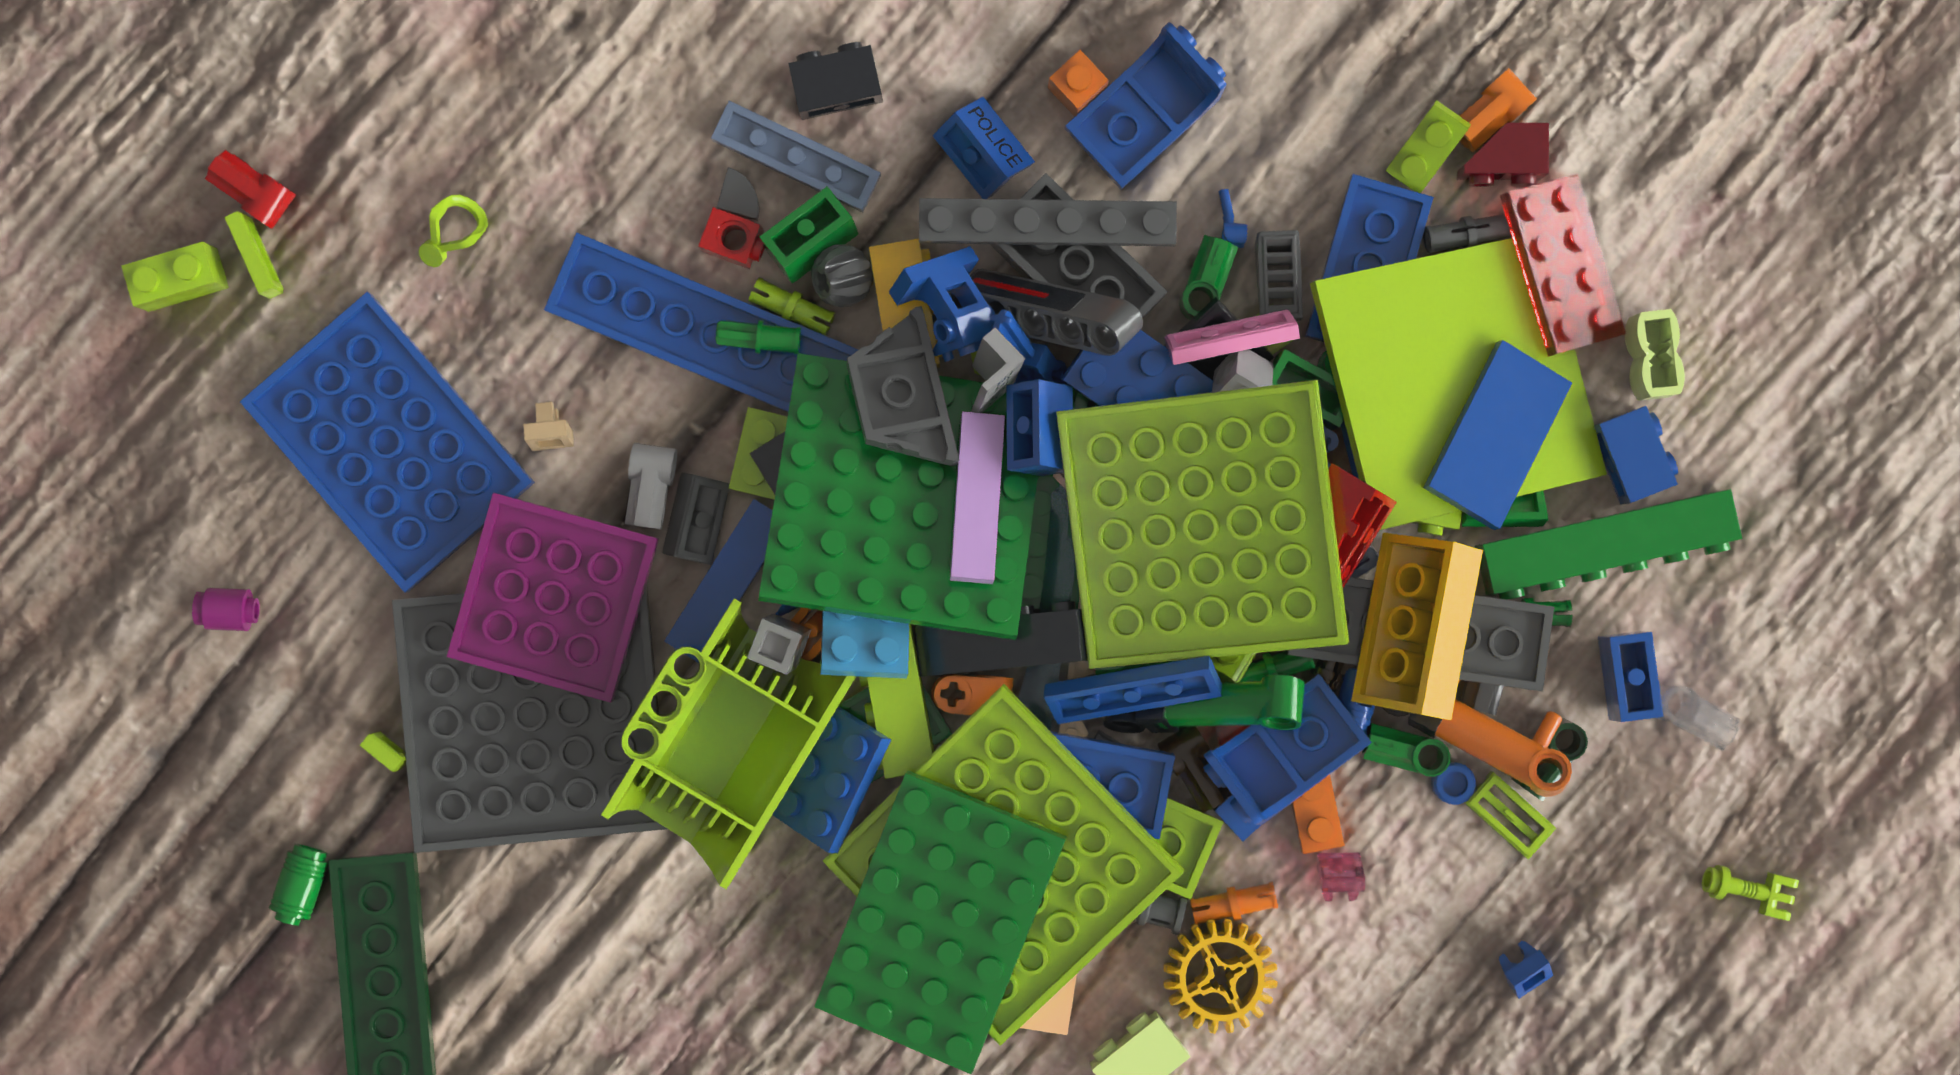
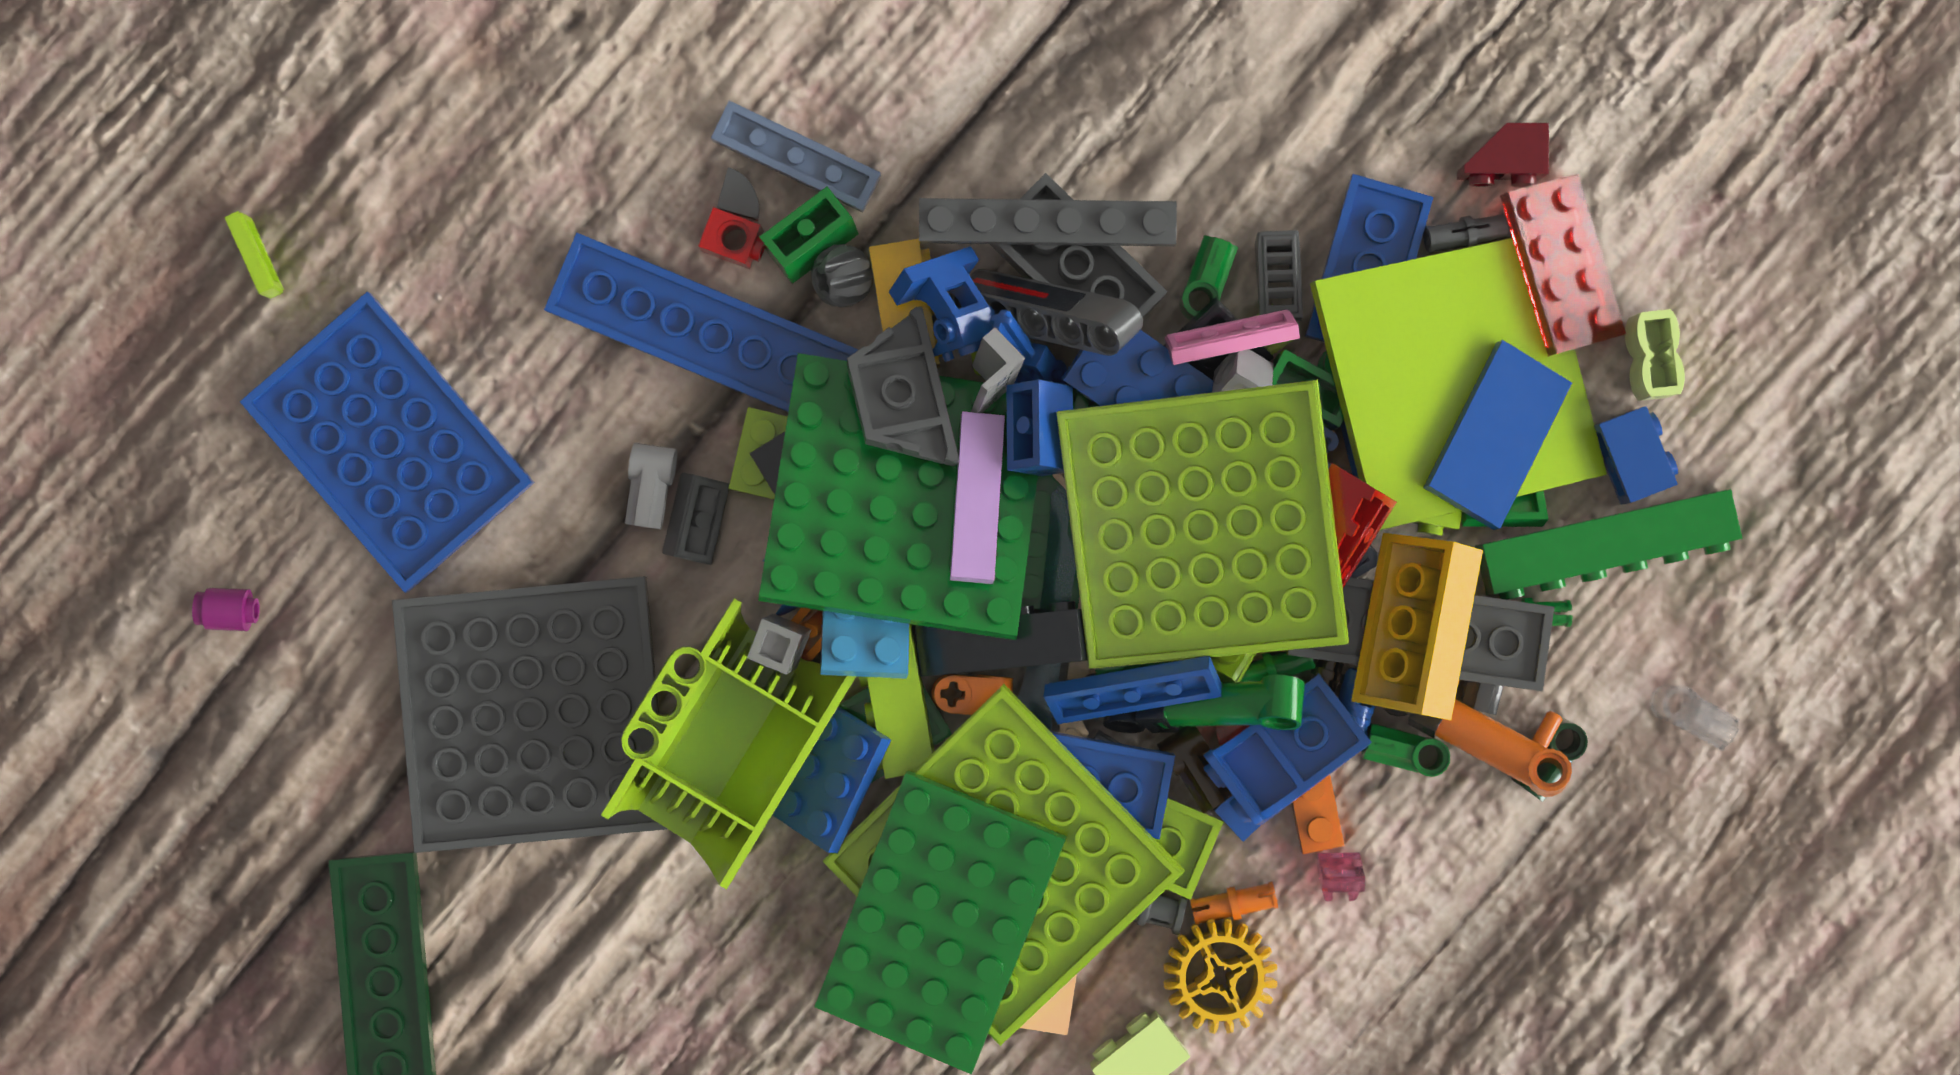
lime brick [121,241,229,312] -> none
red piece [205,150,296,229] -> none
green head [269,843,329,926] -> none
lime tile [359,732,406,772] -> none
lime piece [418,195,488,268] -> none
magenta plate [447,493,659,703] -> none
tan tile [523,402,574,451] -> none
blue tile [664,499,773,663] -> none
green axle [715,320,801,354] -> none
lime pin [748,277,836,336] -> none
black brick [788,42,883,120] -> none
blue panel [932,97,1035,199] -> none
orange brick [1048,50,1109,117] -> none
blue bracket [1065,22,1227,190] -> none
blue hand [1218,189,1247,248] -> none
lime plate [1385,100,1471,193] -> none
blue tile [1431,762,1476,805] -> none
orange piece [1459,68,1537,153] -> none
lime tile [1464,771,1556,860] -> none
blue tile [1499,941,1554,999] -> none
blue brick [1598,631,1664,722] -> none
lime hinge [1702,865,1799,921] -> none

